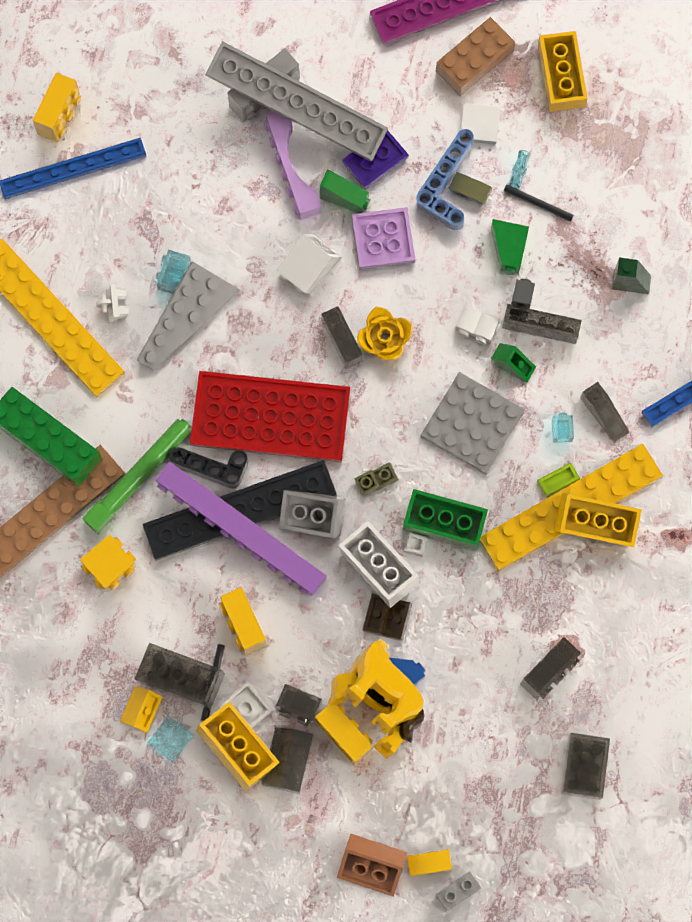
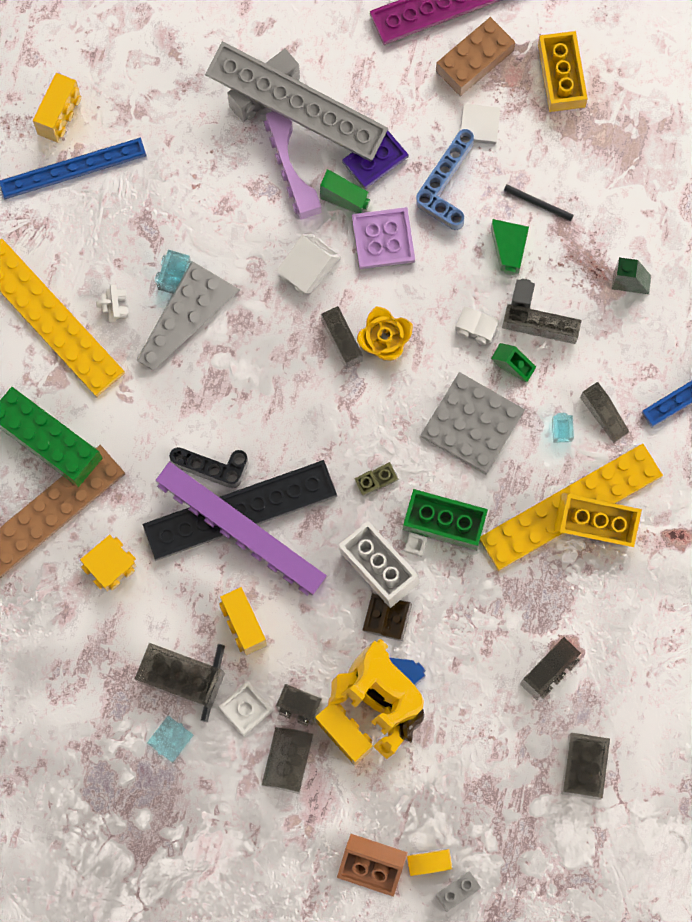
bright green brick [82,419,191,535] -> none
yellow panel [120,686,162,733] -> none
red plate [190,371,350,462] -> none
yellow slope [196,701,280,792] -> none
light grey slope [279,490,346,538] -> none
olive slope [449,172,492,204] -> none
clear light blue pin [509,150,530,189] -> none
lime tile [537,462,580,498] -> none

